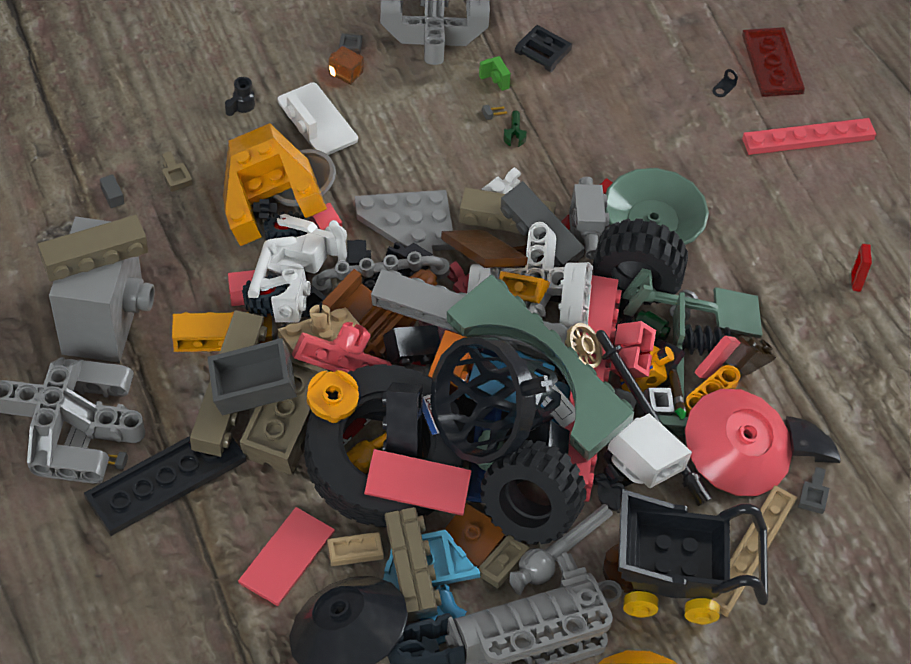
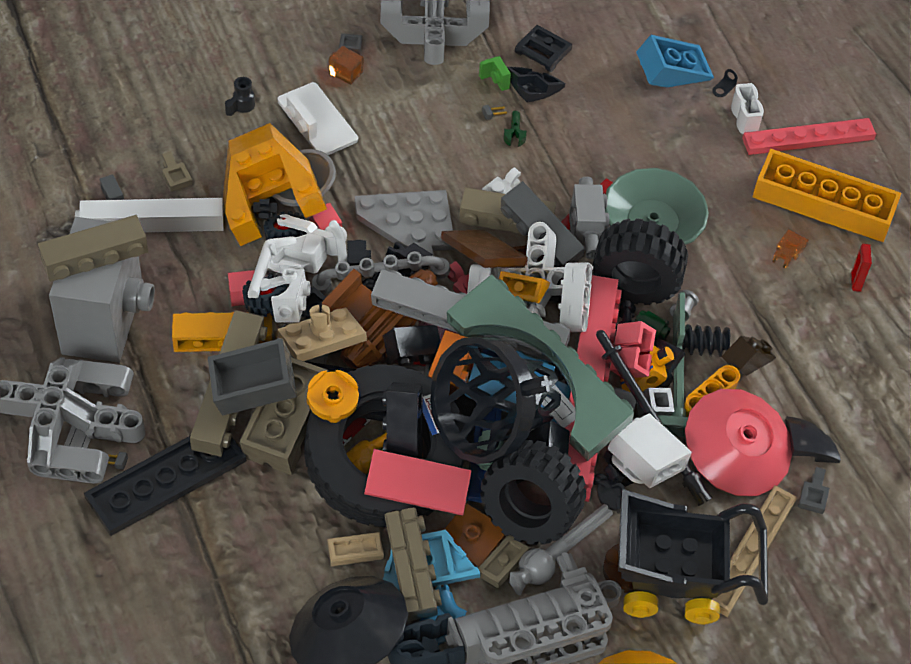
coral piece [238,507,335,606] -> none
coral plate [291,322,392,373] -> none
tan wheel [565,323,603,368] -> none
sand green piece [622,268,763,338] -> none
dark brown piece [669,368,687,420] -> none
coral tile [694,336,741,379] -> none
clear red tile [742,27,805,97] -> none
none -> white brick [75,198,224,232]
none -> black brick [507,67,566,102]
none -> dark azure slope [636,35,714,88]
none -> white brick [731,83,764,135]
none -> light orange brick [752,148,902,242]
none -> clear orange plate [772,229,809,268]

